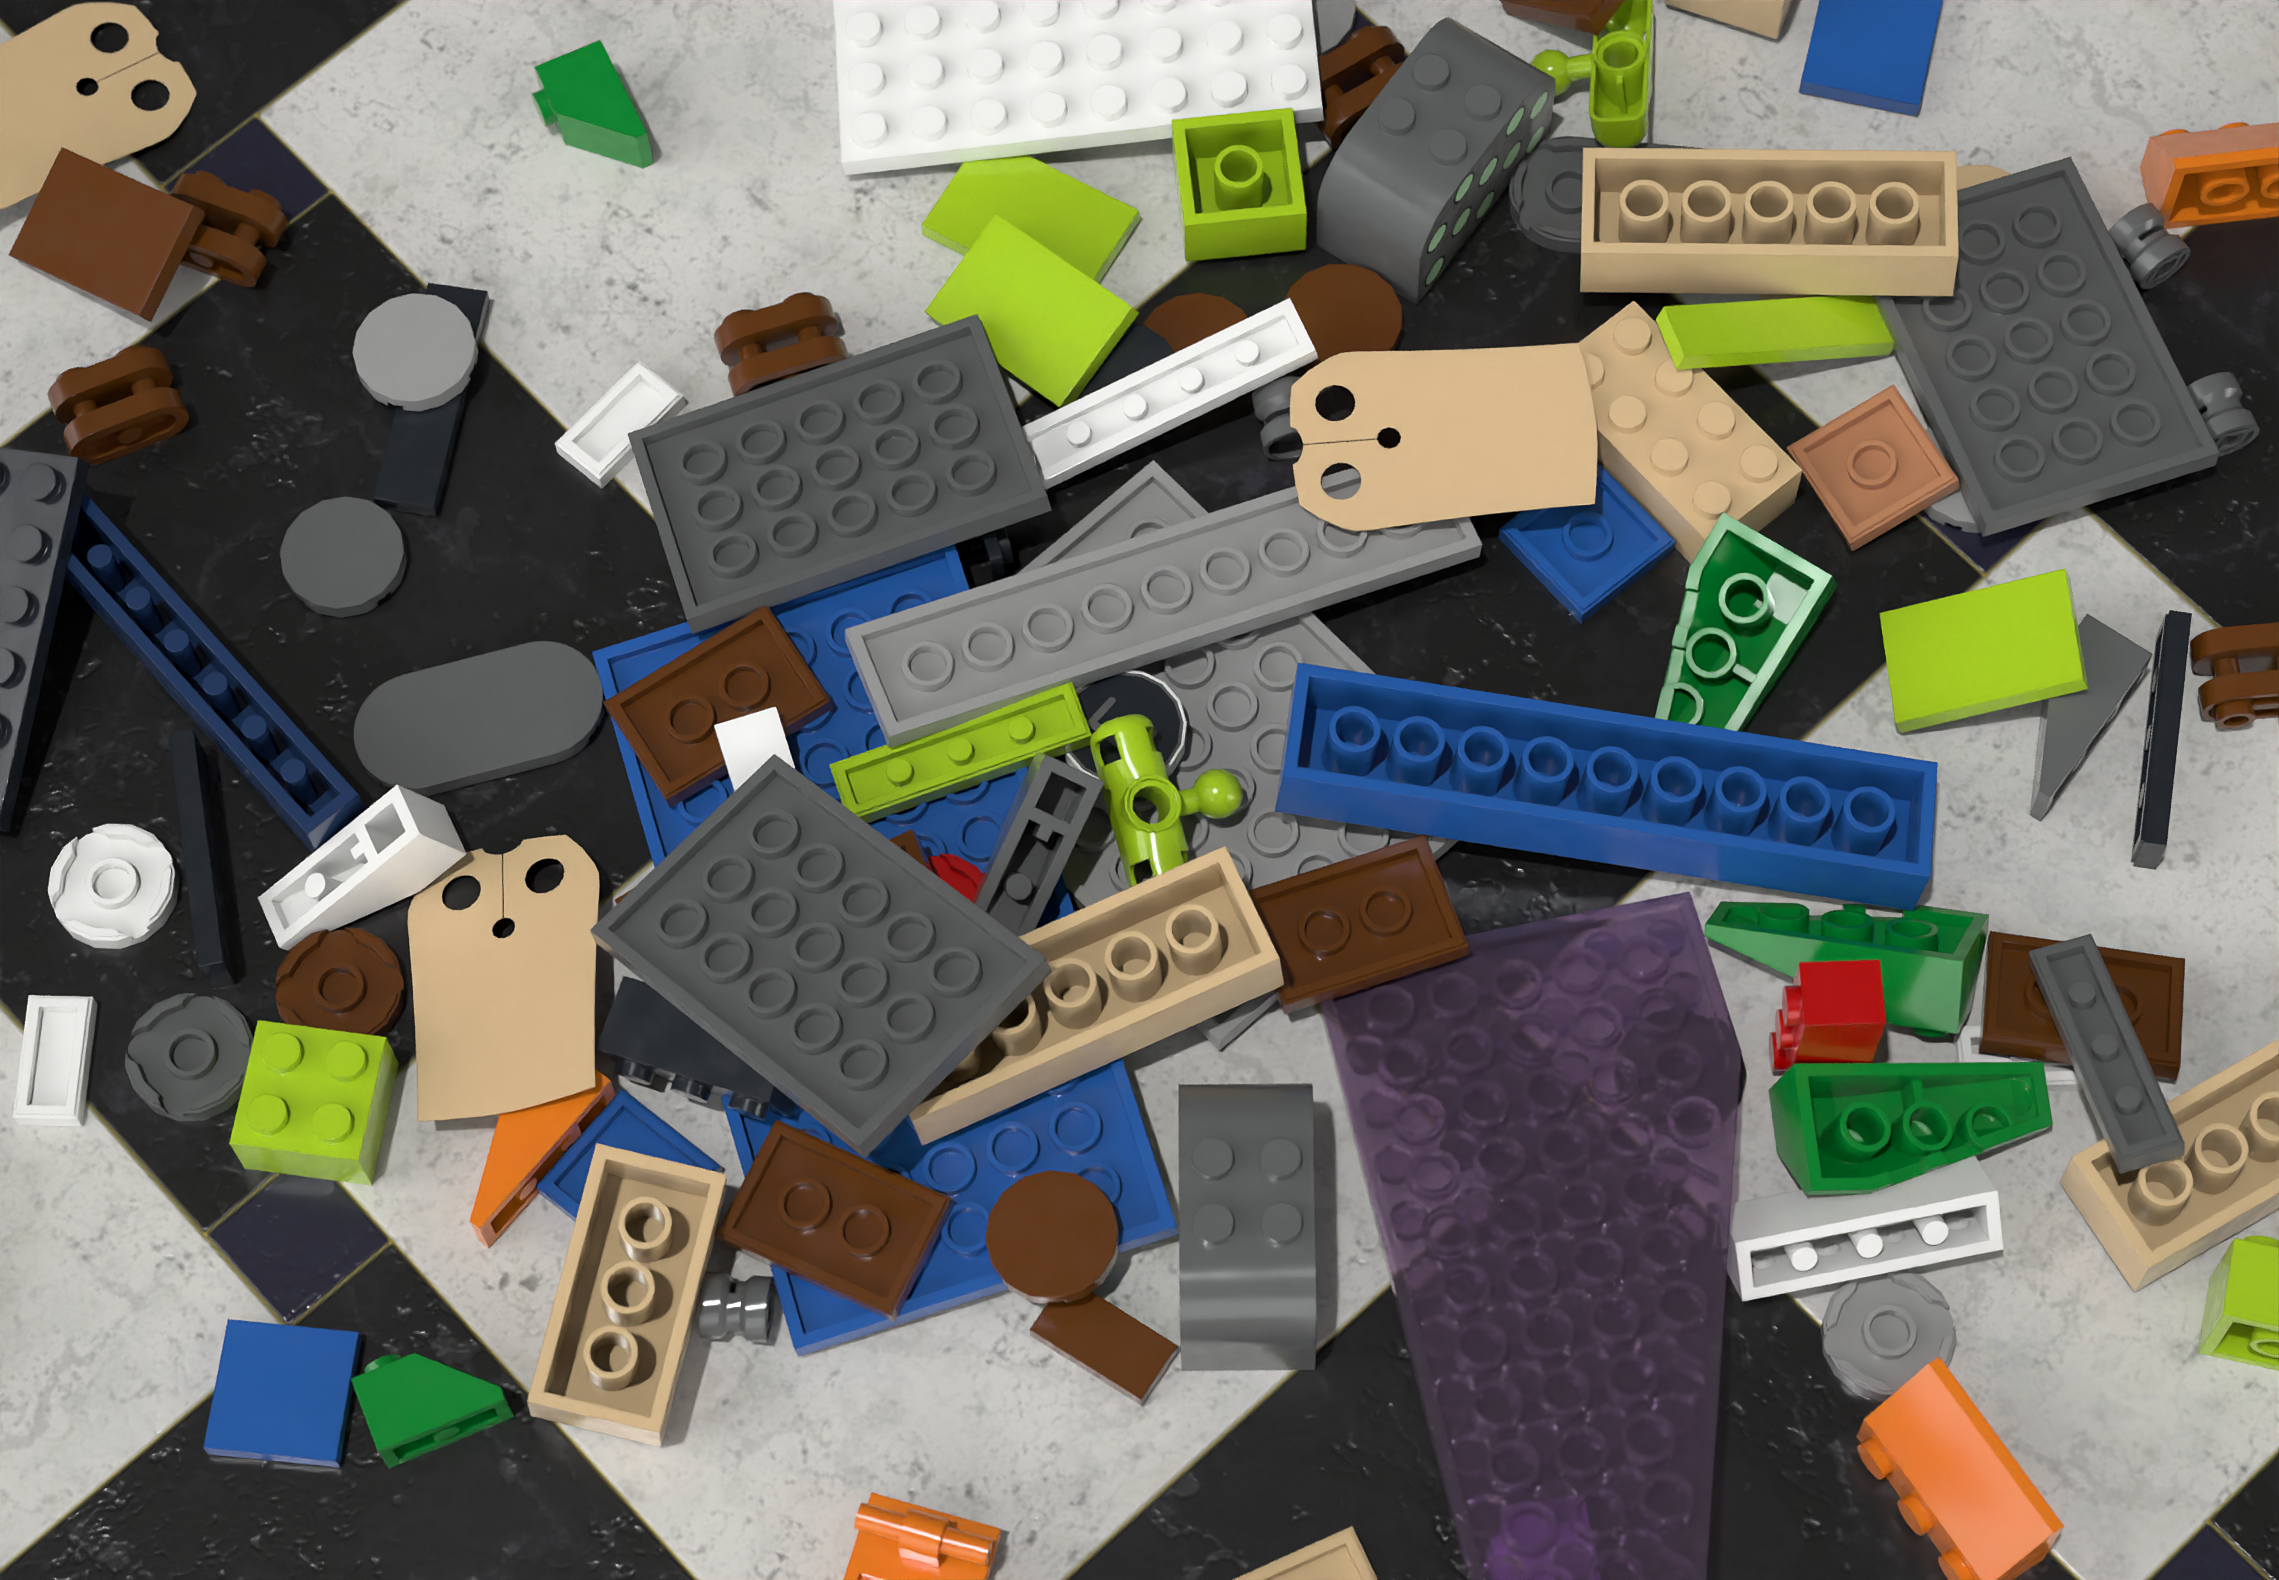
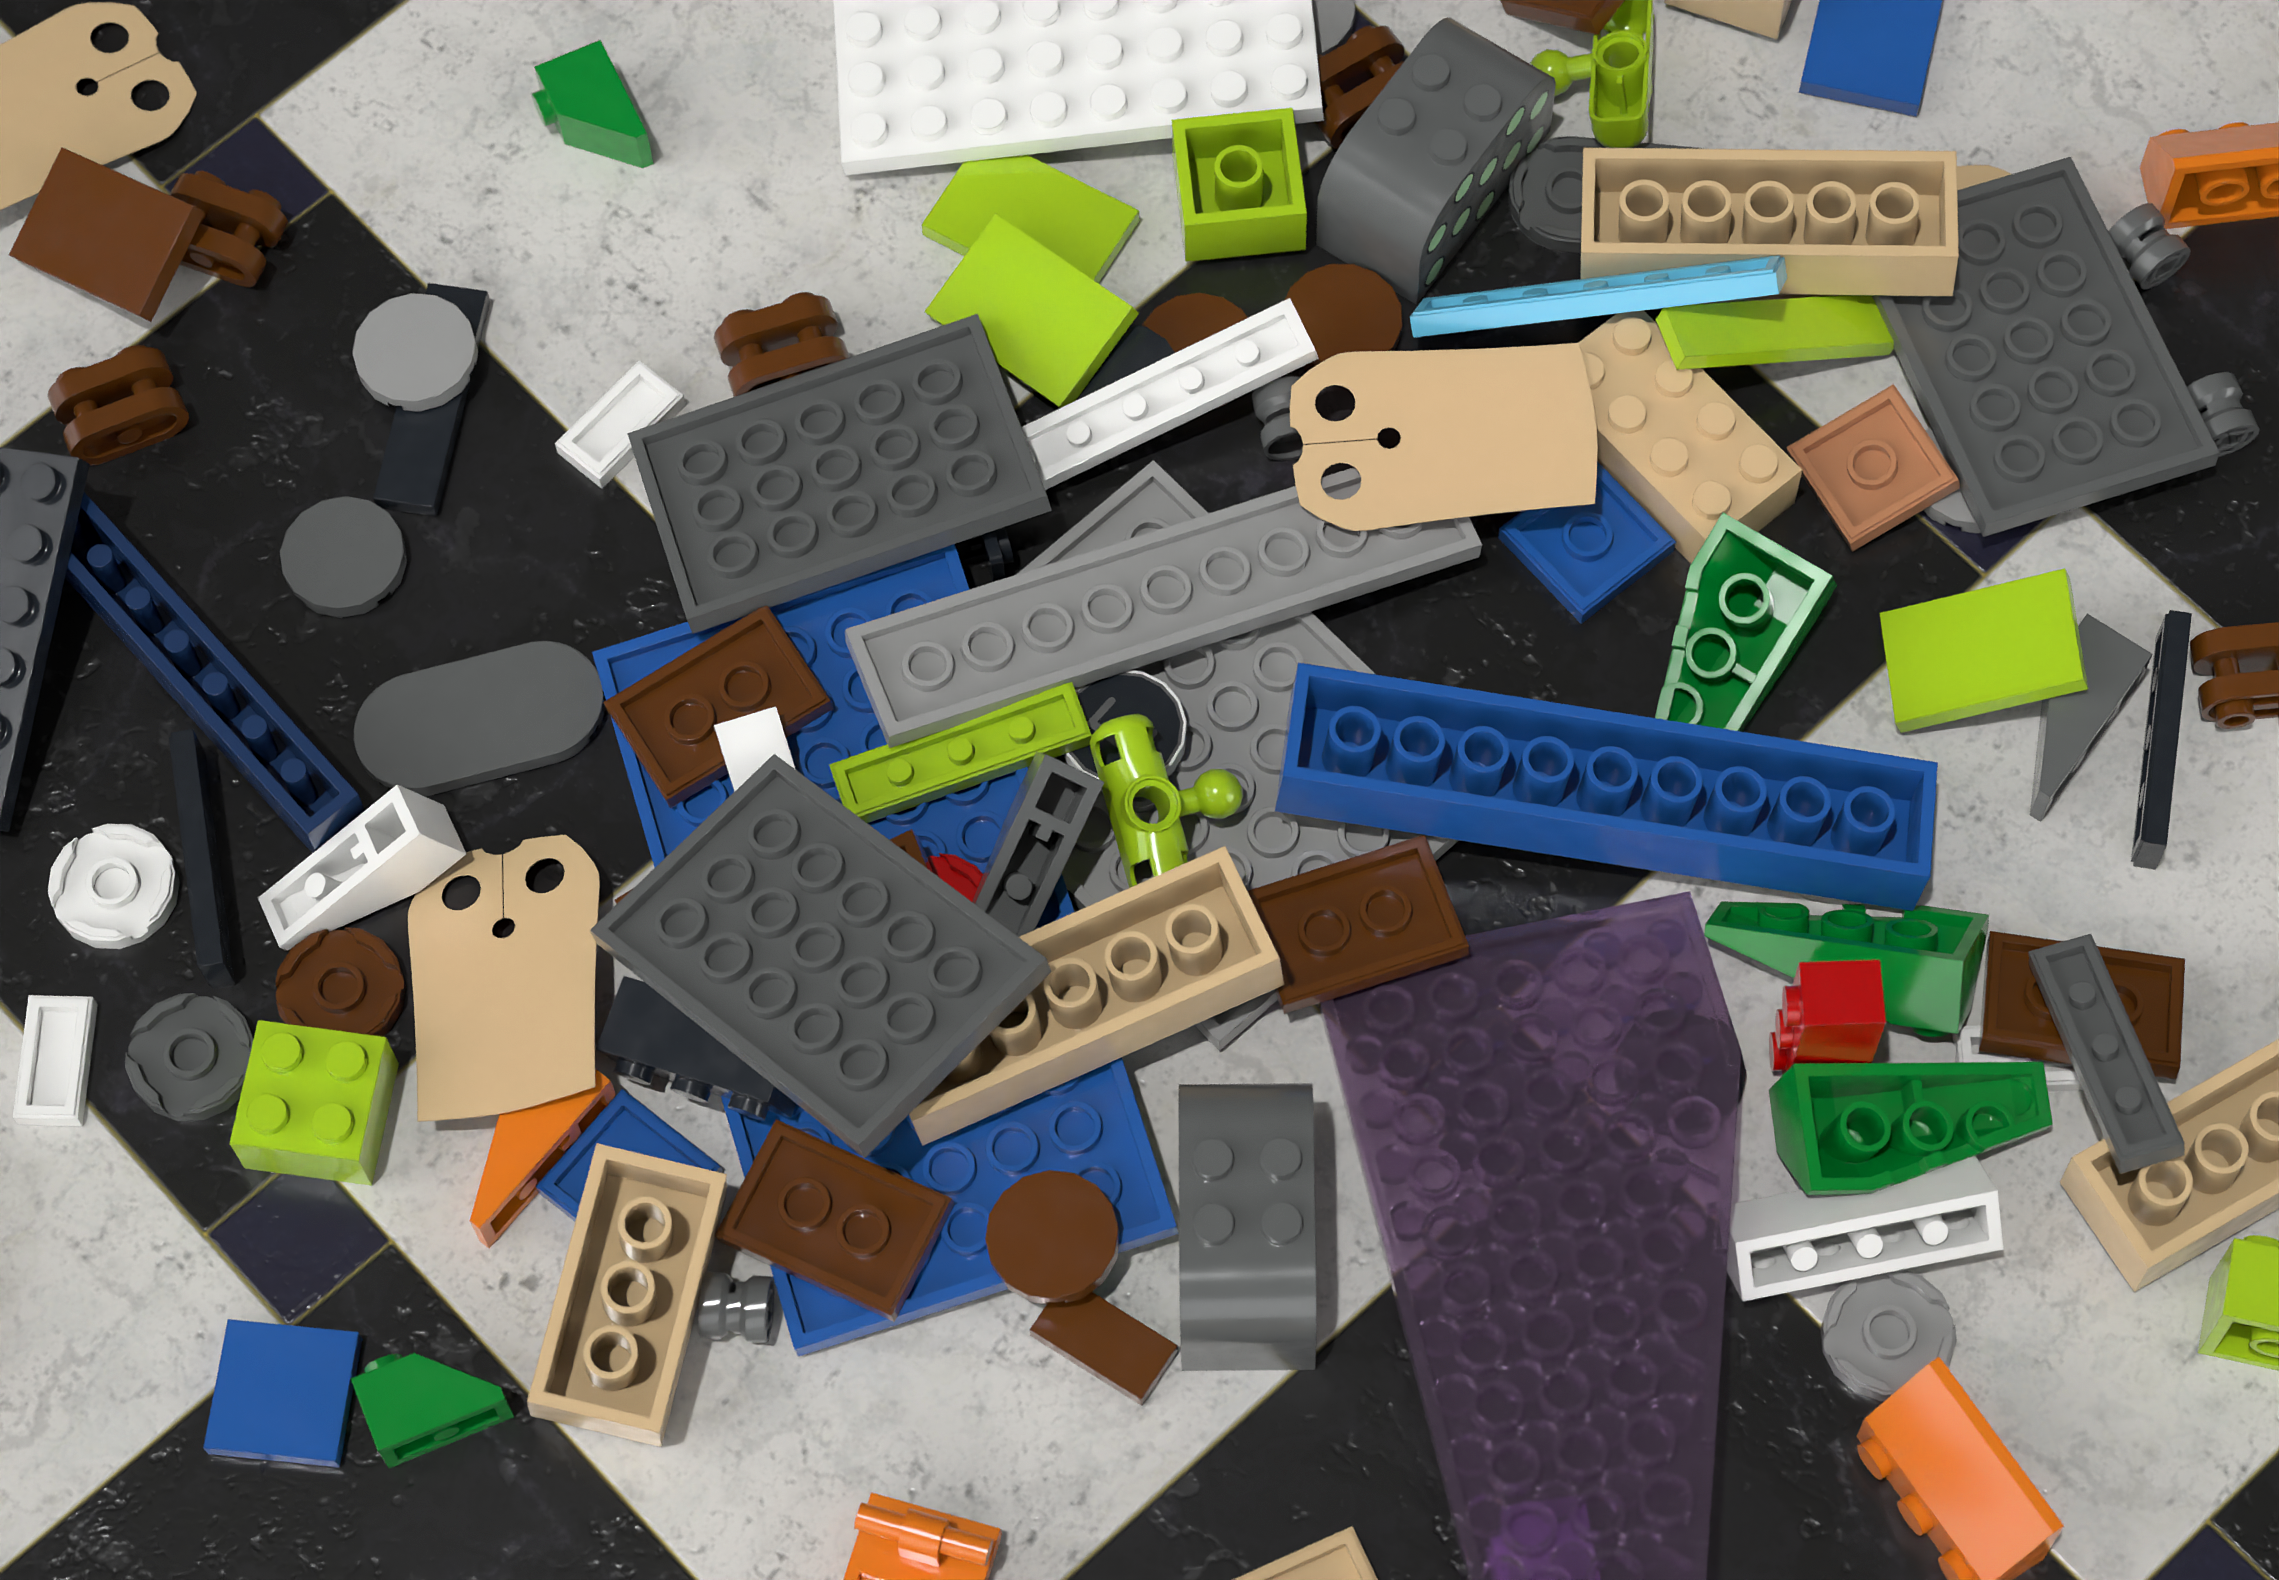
none -> medium azure tile [1410,255,1787,338]

